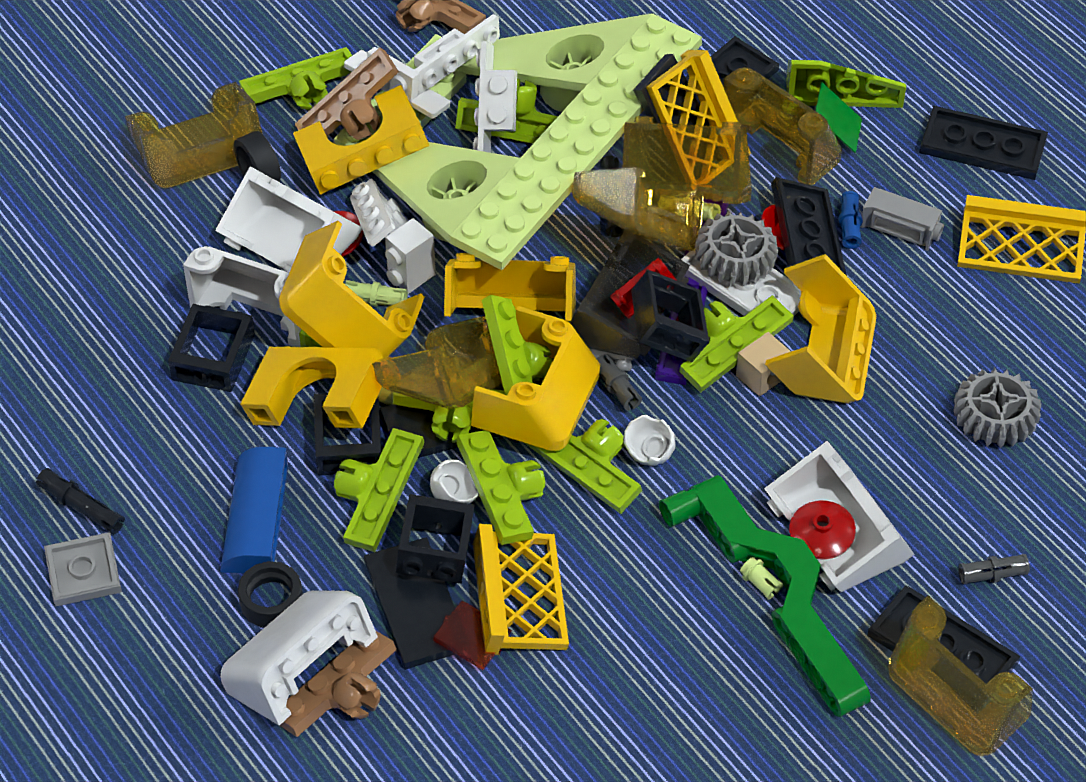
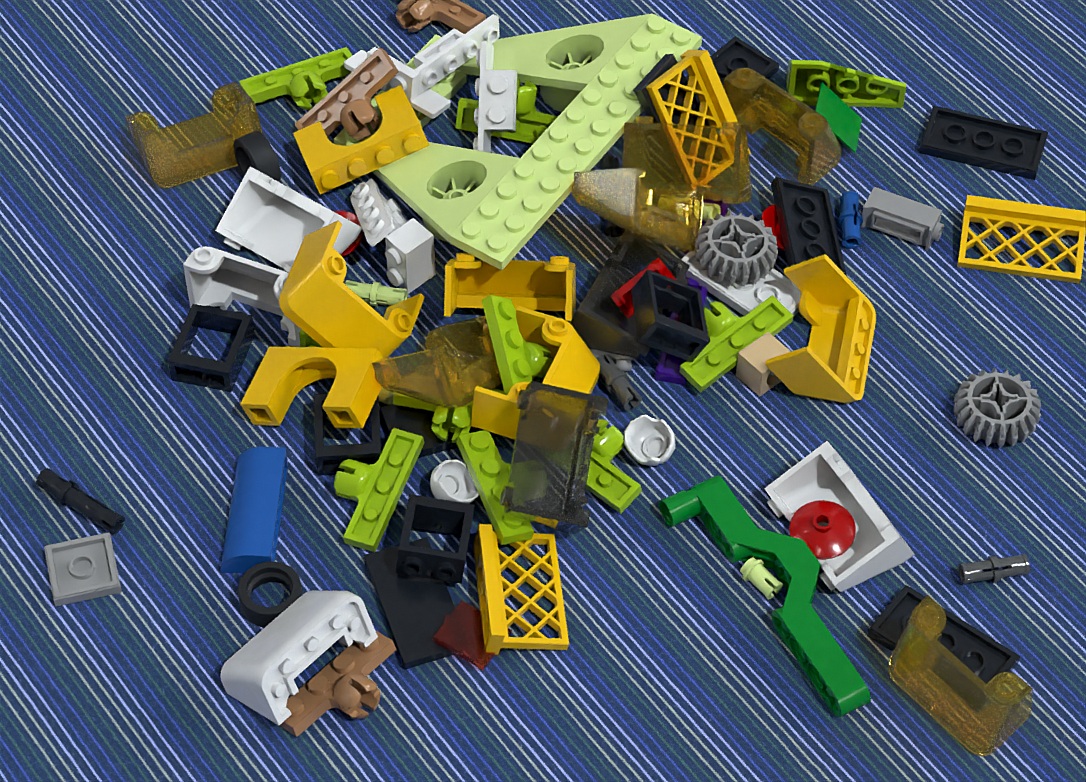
none -> clear smoke windscreen [500,381,608,535]

